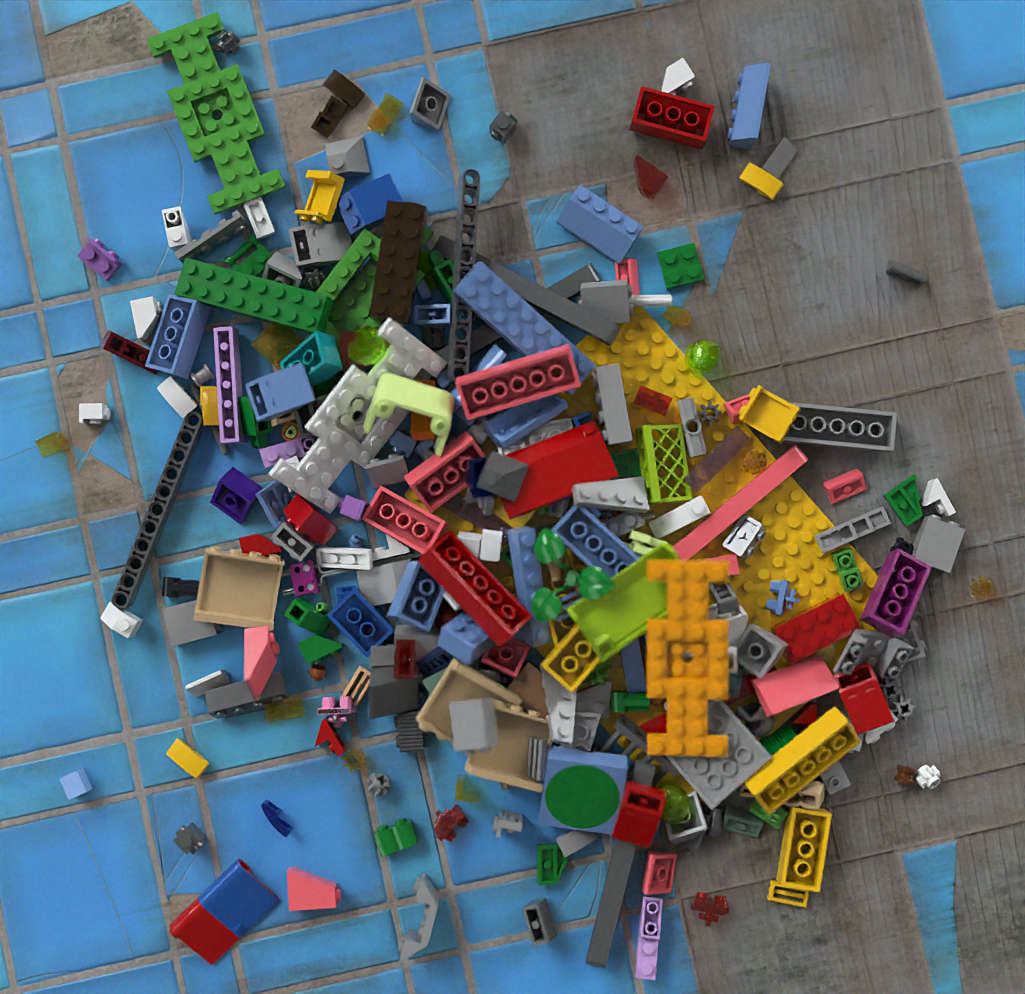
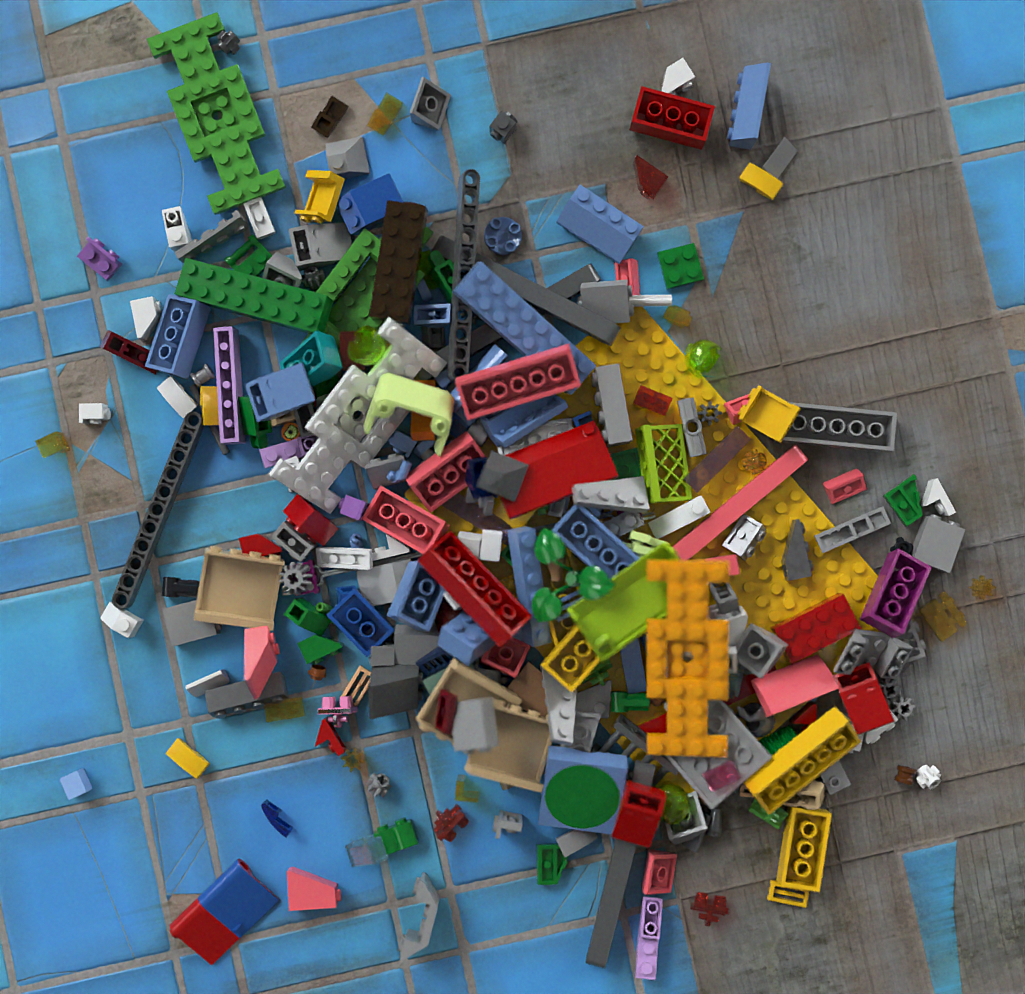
dark grey brick [173,822,205,855] -> none
dark purple slope [210,467,263,525] -> none
clear yellow slope [251,324,303,370] -> none
medium blue wing [255,480,289,527] -> none
dark brown slope [323,69,366,109] -> none
clear red slope [394,639,416,679] -> none
dark grey brick [394,710,425,752] -> none
dark grey brick [522,898,557,946] -> none
light grey tile [527,737,547,781] -> none
sand green slope [722,805,764,838] -> none
medium blue hips [766,580,800,616] -> none
bright green slope [831,547,863,592] -> none
dark grey slope [885,260,927,286] -> none
none -> light grey gear [279,562,312,595]
none -> clear light blue brick [345,834,388,868]
none -> medium blue arm [387,460,412,483]
none -> dark red tile [434,689,457,735]
none -> medium blue dish [484,217,522,255]
none -> clear pink slope [702,760,741,792]
none -> flat silver slope [781,519,813,581]
none -> clear yellow plate [918,591,967,642]

